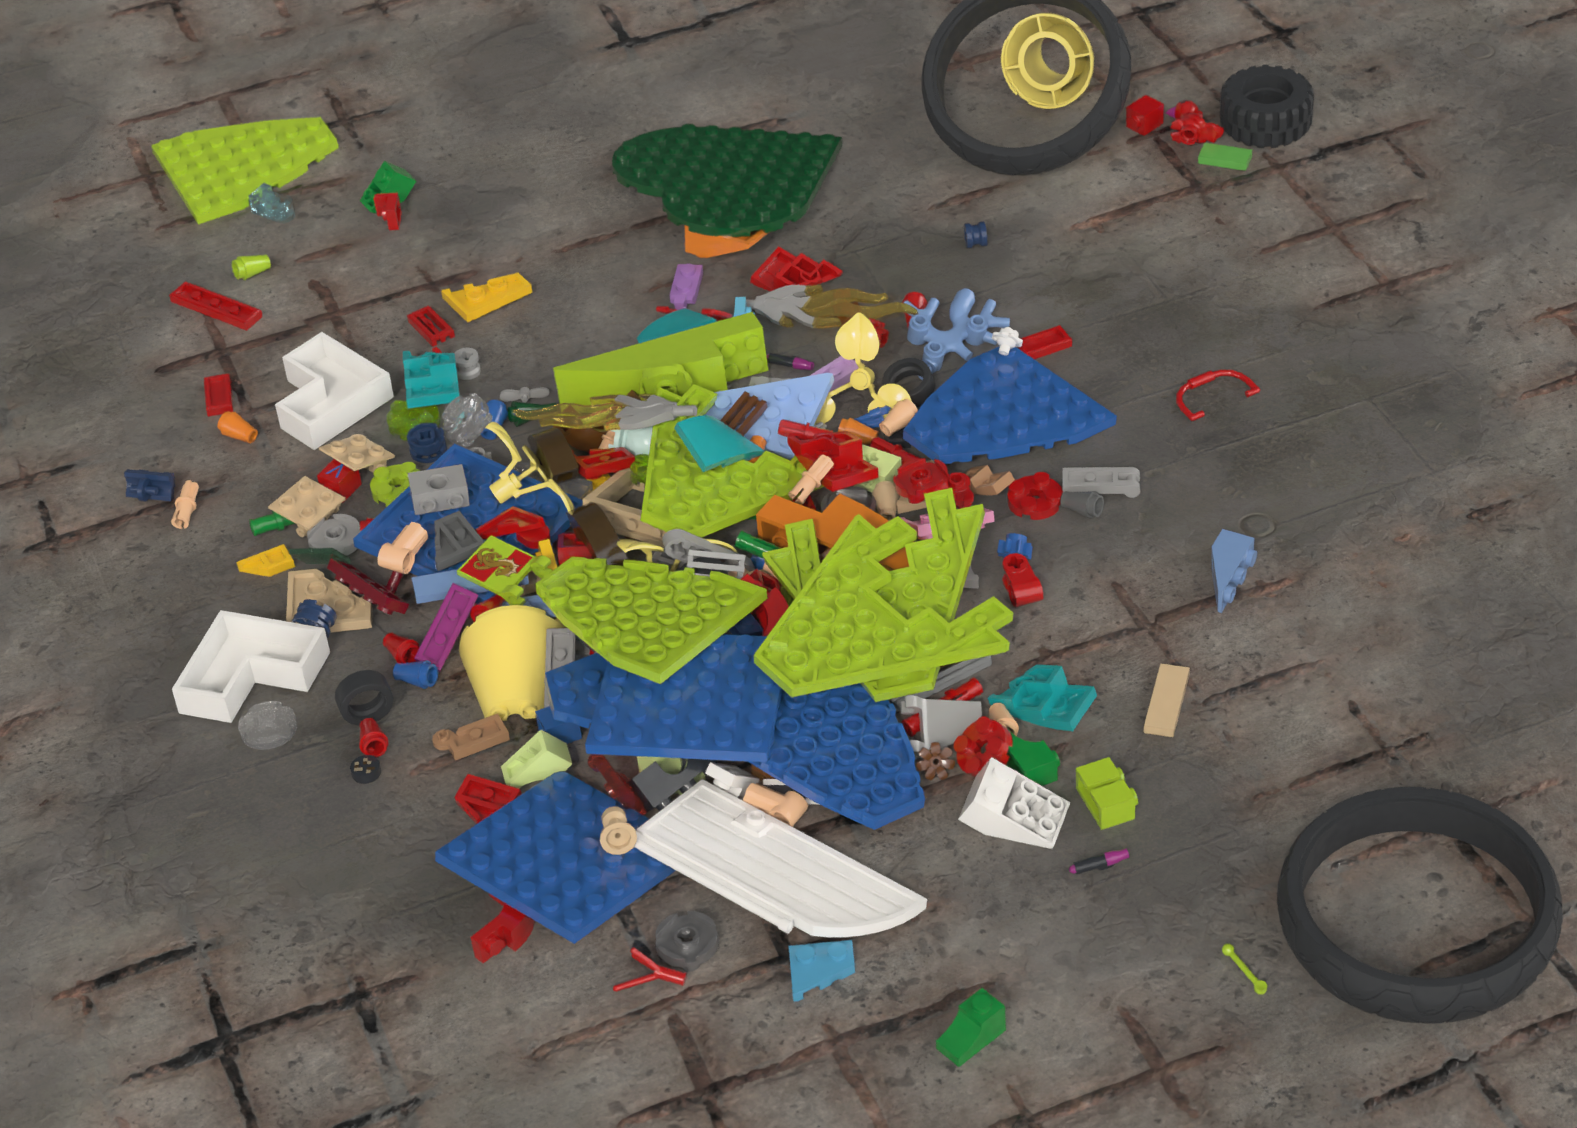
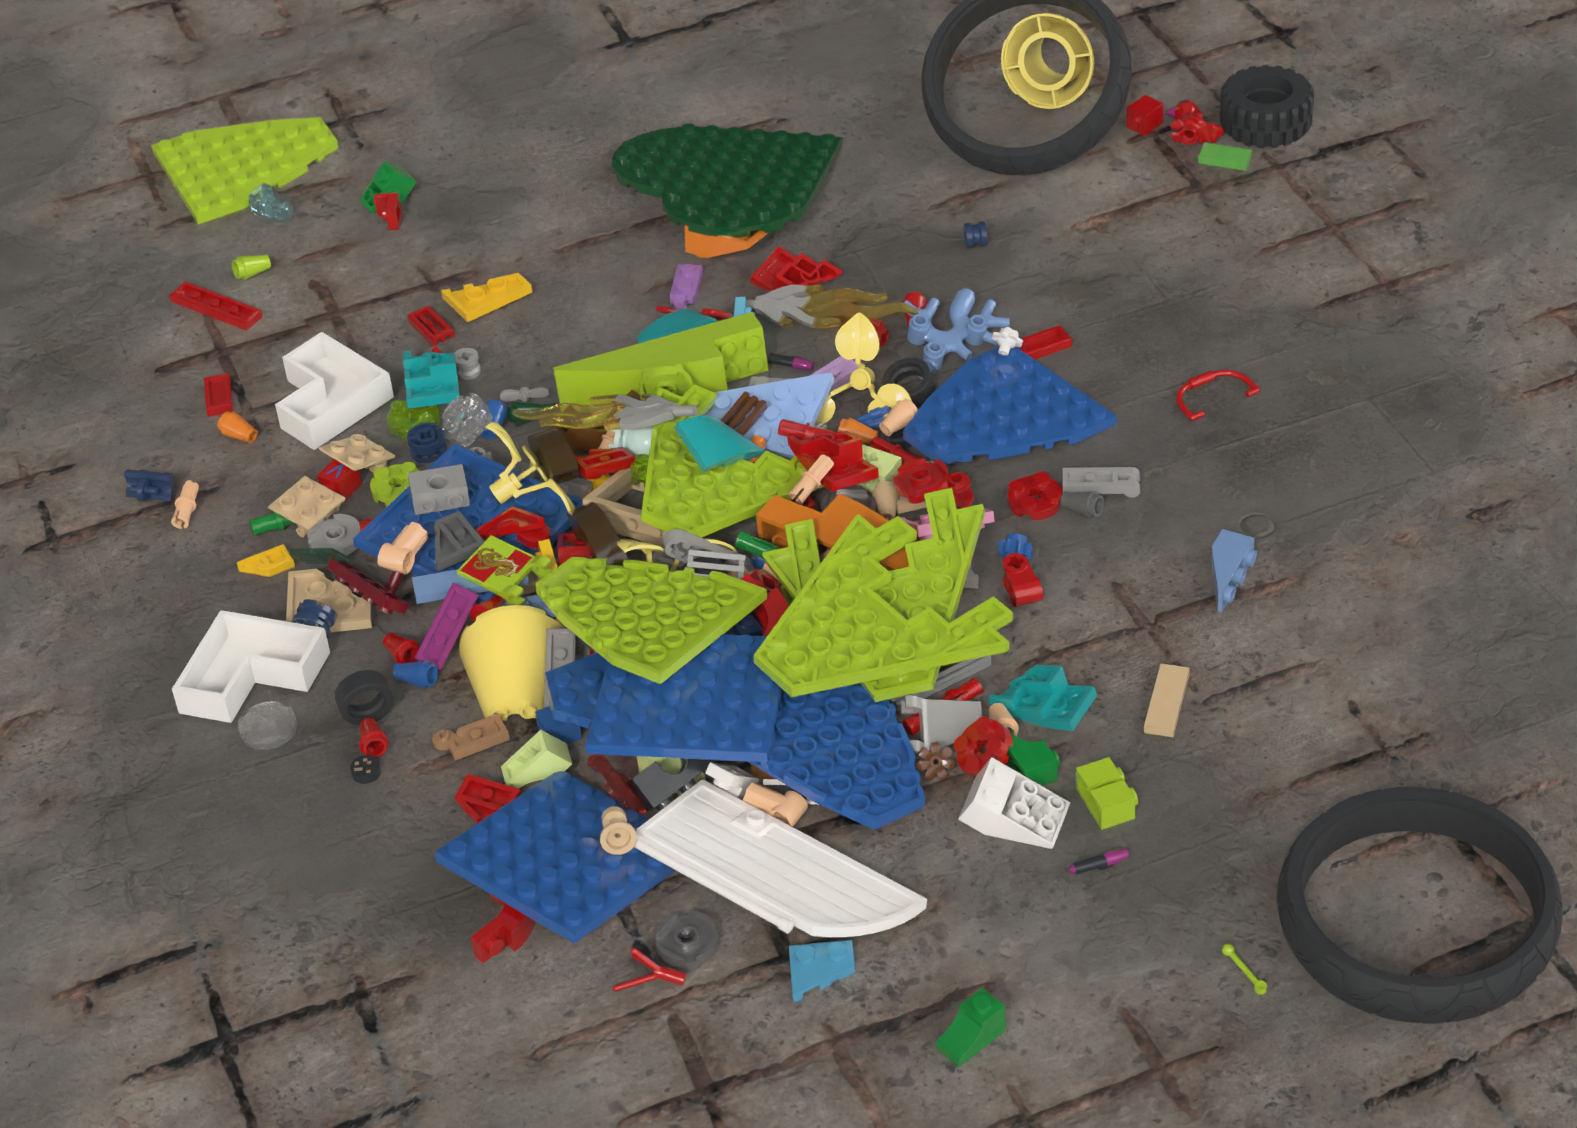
medium nougat slope [964,465,1015,495] -> none

